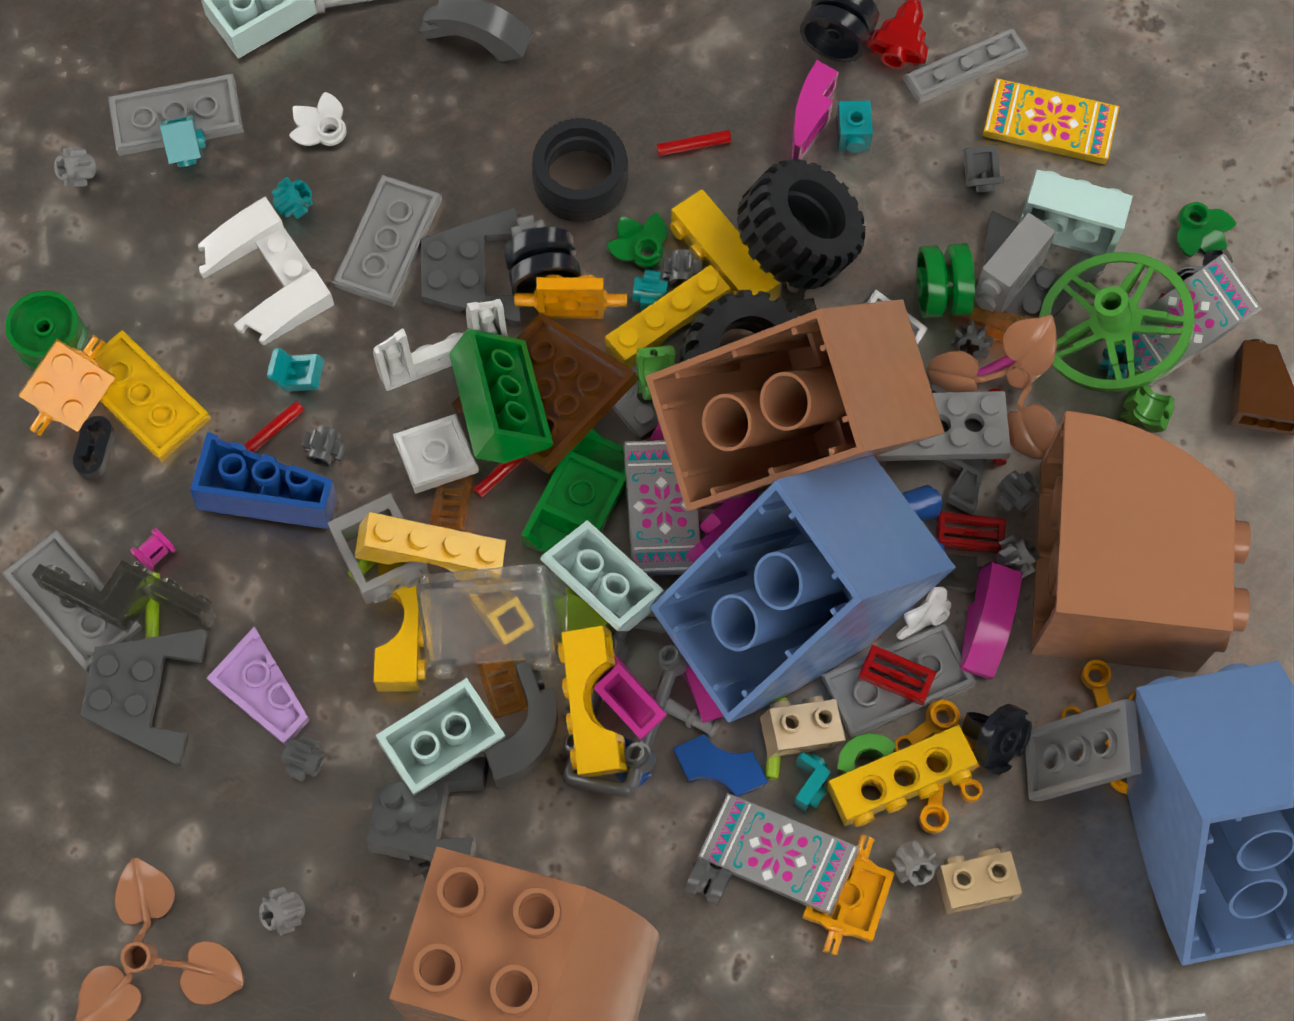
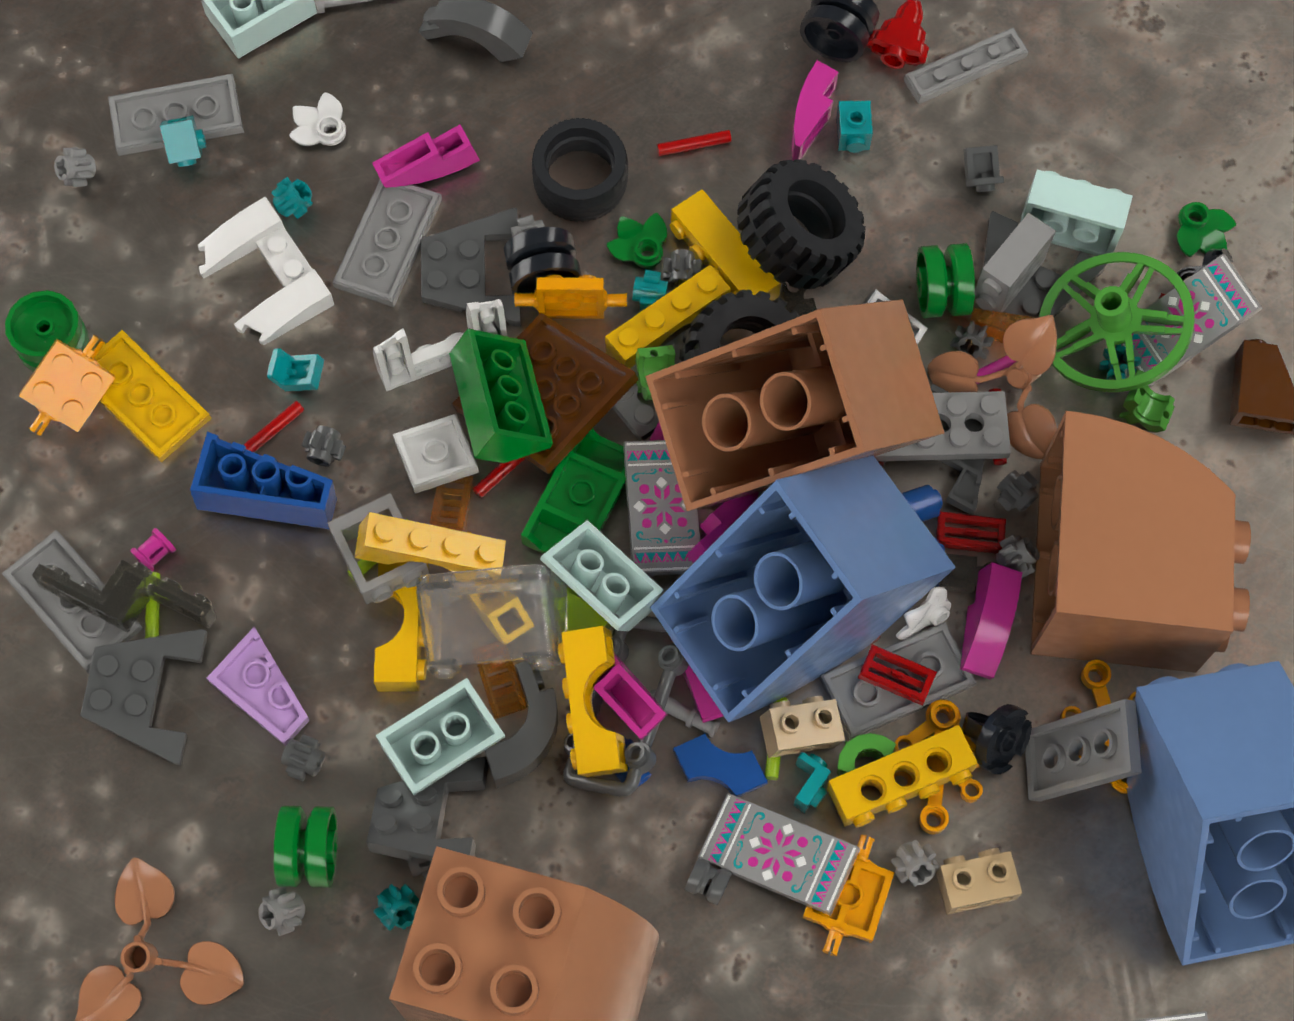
black beam [73,416,115,480] -> none
yellow tile [982,78,1120,165] -> none
none -> green wheel [274,806,338,888]
none -> dark pink slope [372,125,480,188]
none -> teal gear [373,884,420,931]

